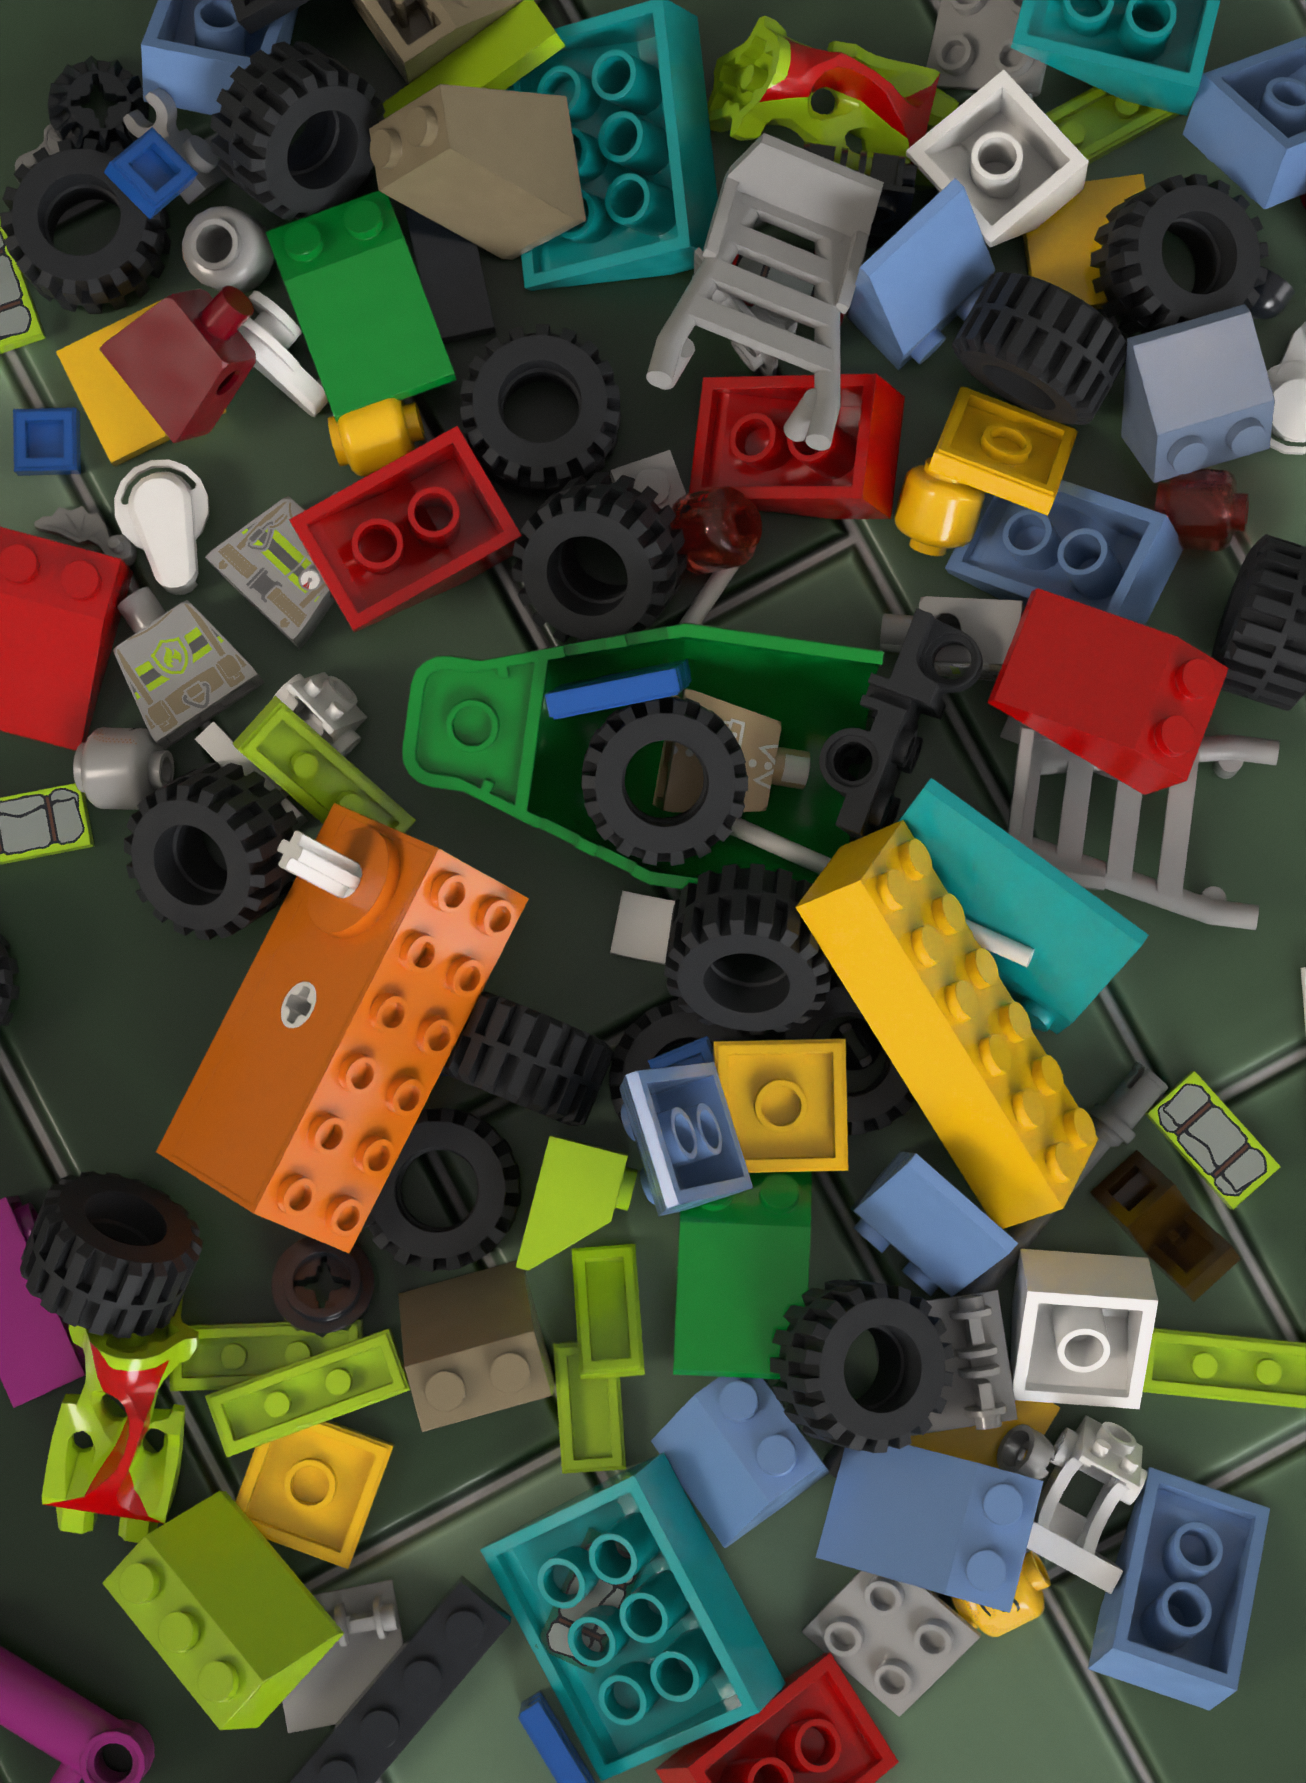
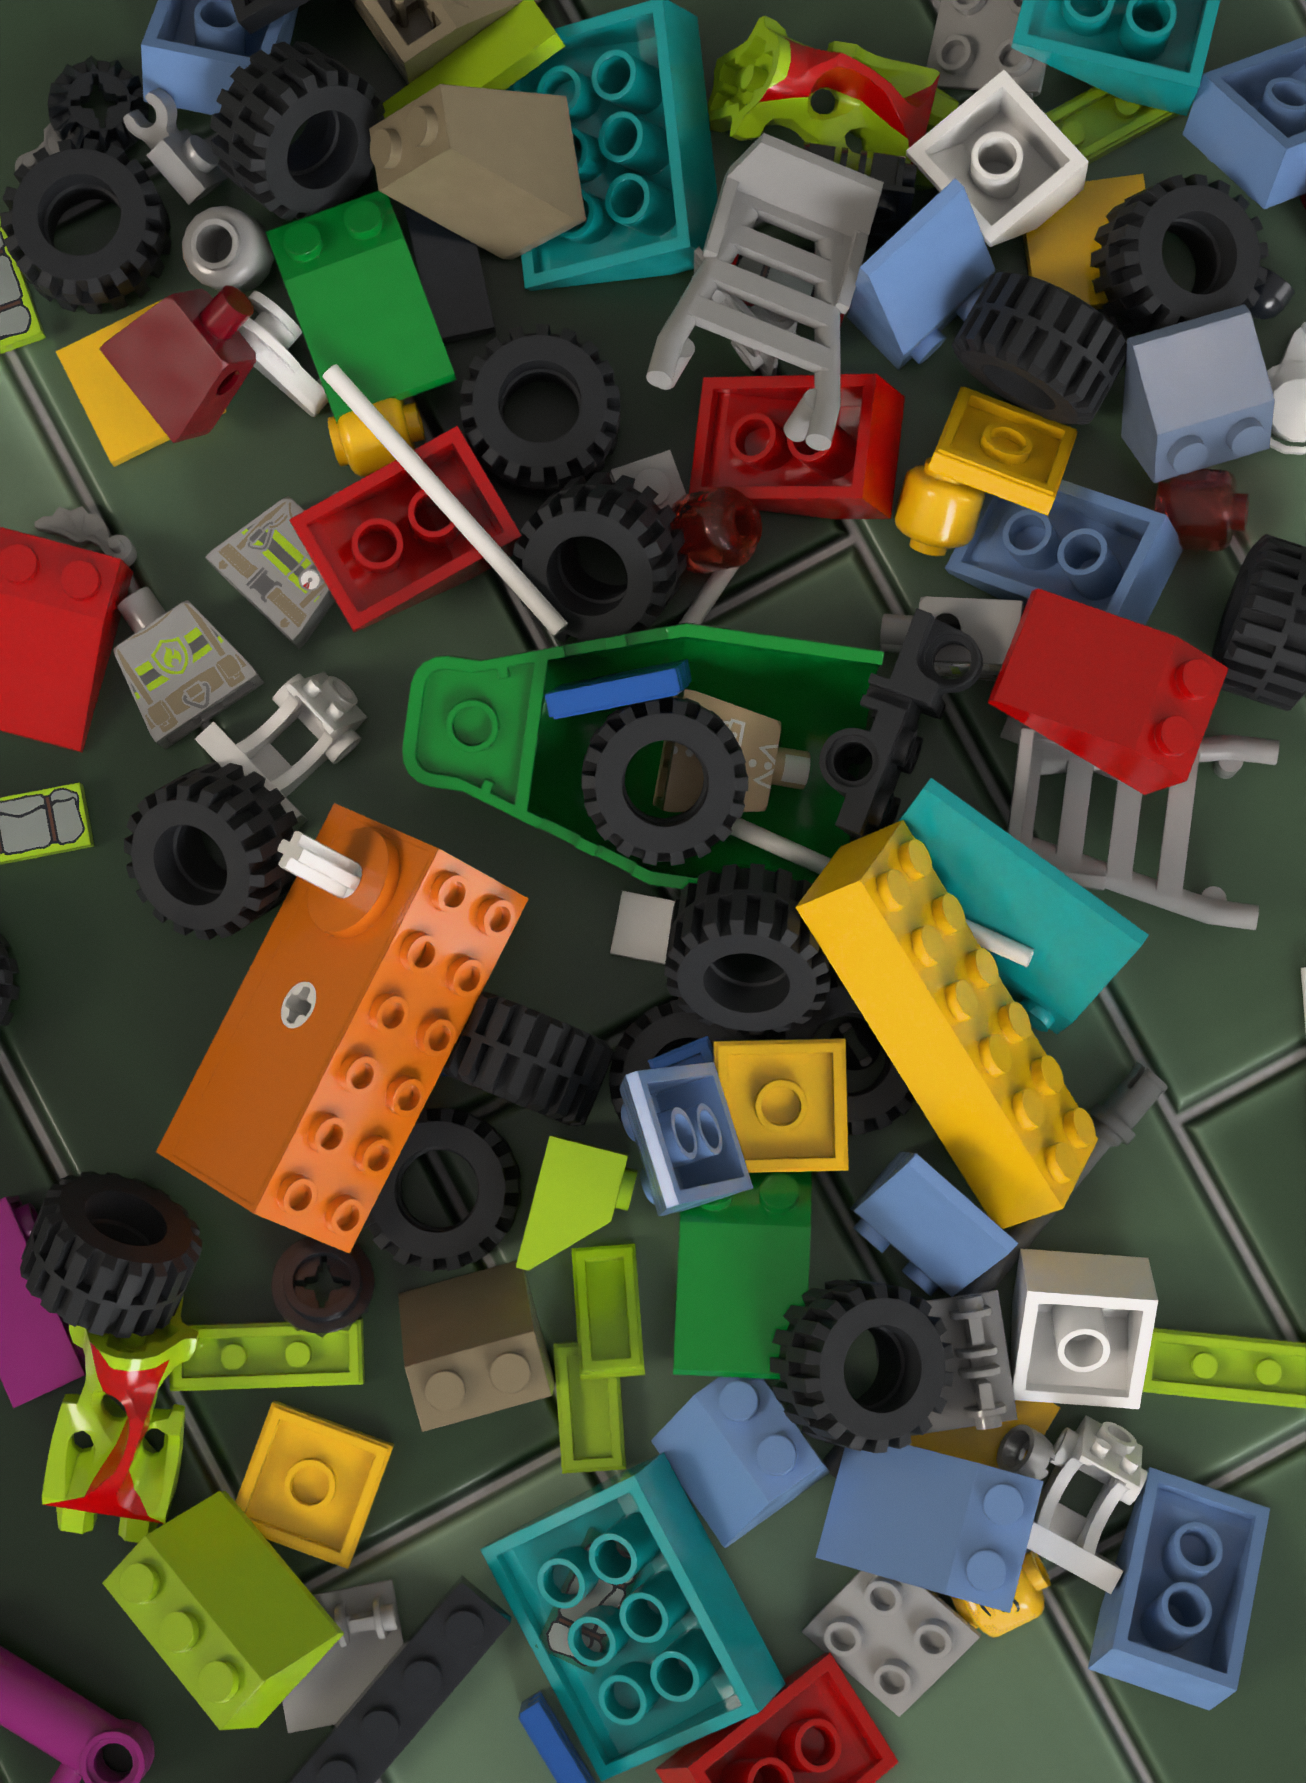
blue tile [13,408,81,476] -> none
light grey head [73,727,174,810] -> none
blue tile [104,127,198,219] -> none
white piece [114,459,209,595] -> none
lime tile [205,1328,411,1458] -> none
lime tile [232,696,416,833] -> none
dark brown slope [1090,1150,1241,1302] -> none
tile [1145,1071,1281,1209] -> none
none -> white axle [322,364,568,637]

